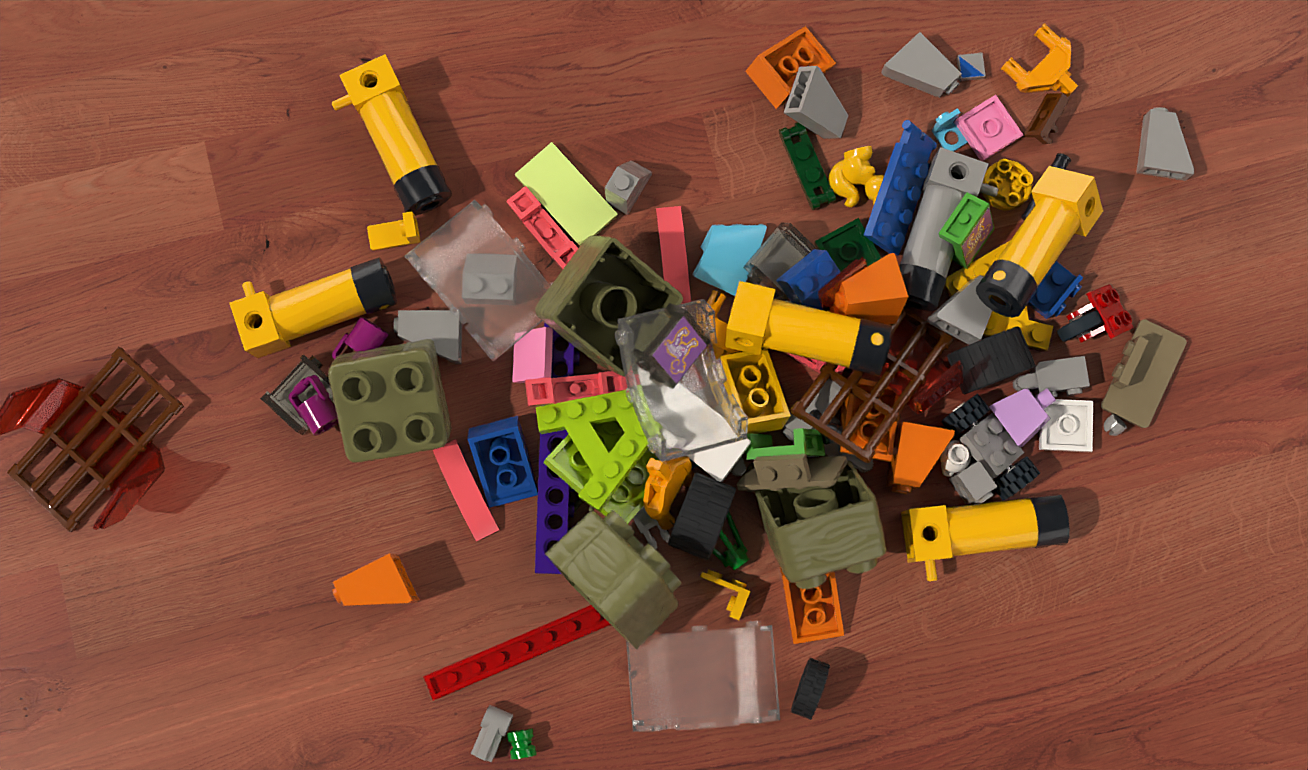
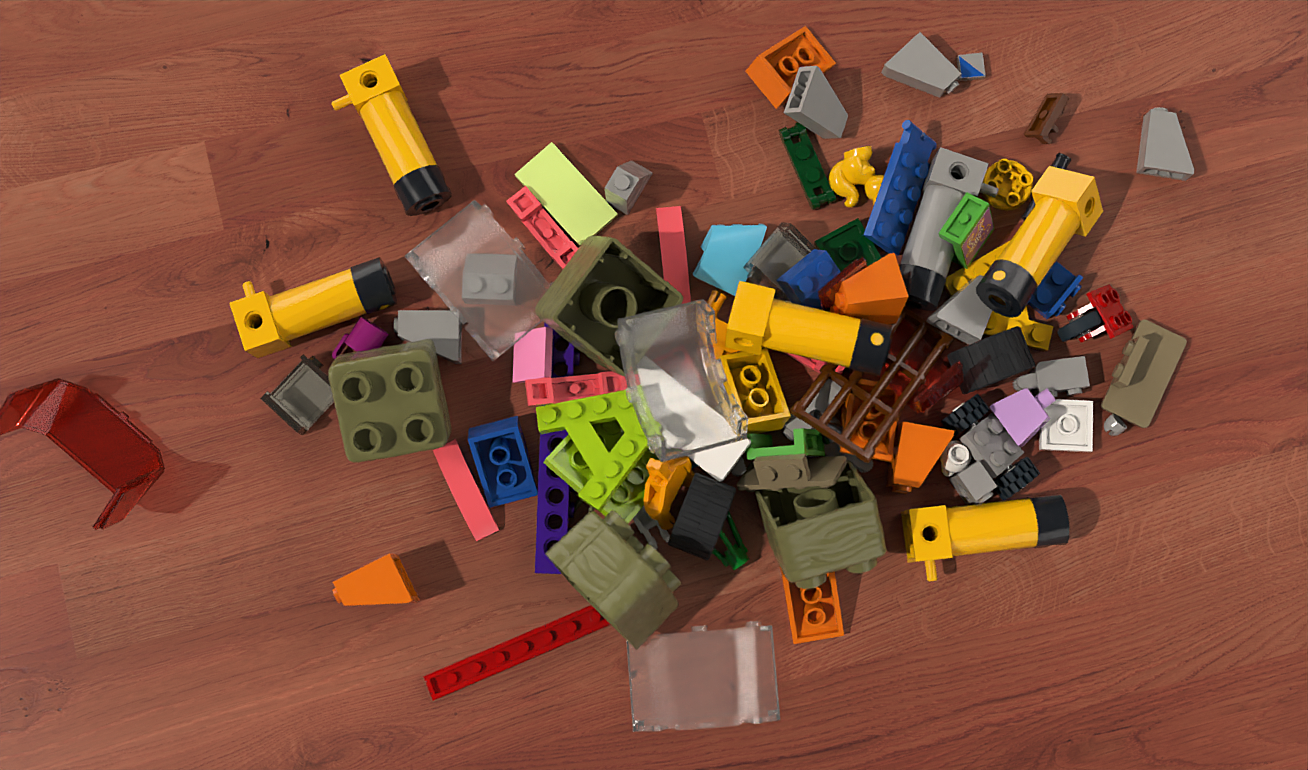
reddish brown door [7,346,184,532] -> none
magenta piece [289,375,339,436] -> none
yellow bracket [367,211,421,251] -> none
light grey piece [471,705,514,762] -> none
green wheel [507,728,537,760] -> none
panel [632,303,711,389] -> none
yellow bracket [700,569,750,620] -> none
black tyre [791,658,830,720] -> none
medium azure bracket [932,108,968,152] -> none
bright pink tile [954,95,1024,161] -> none
light orange connector [1001,23,1078,97] -> none

